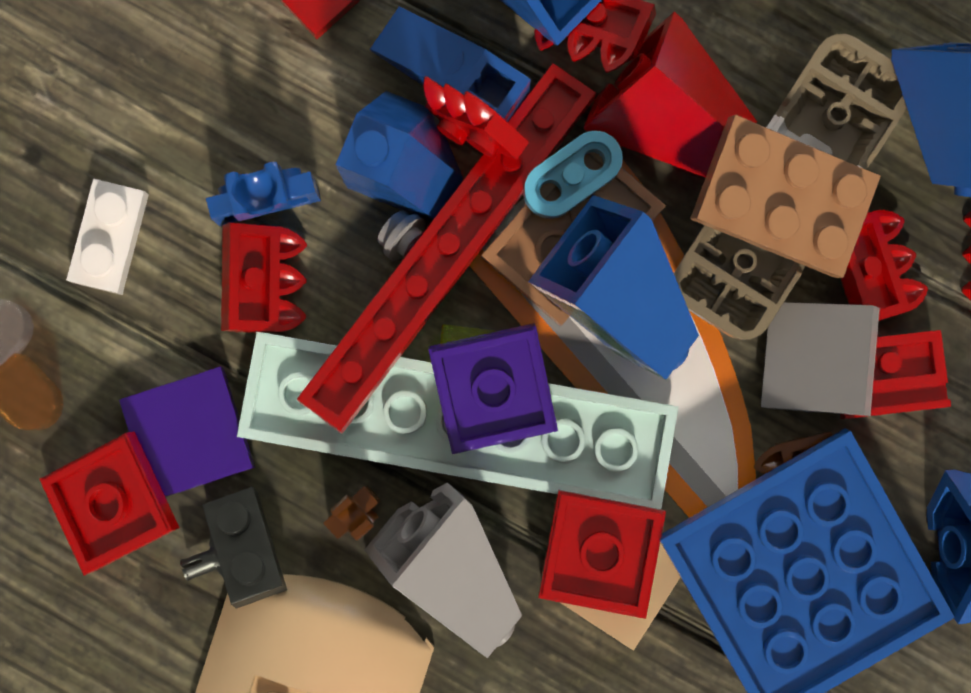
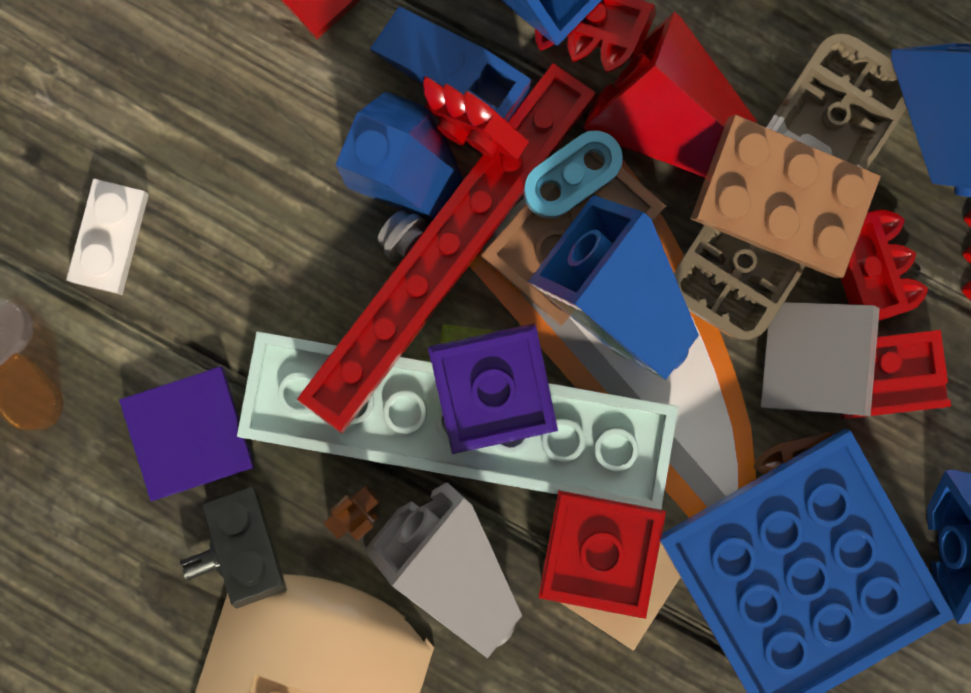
red plate [39,431,180,575] -> none
blue plate [206,162,321,227] -> none
red plate [221,222,307,333] -> none

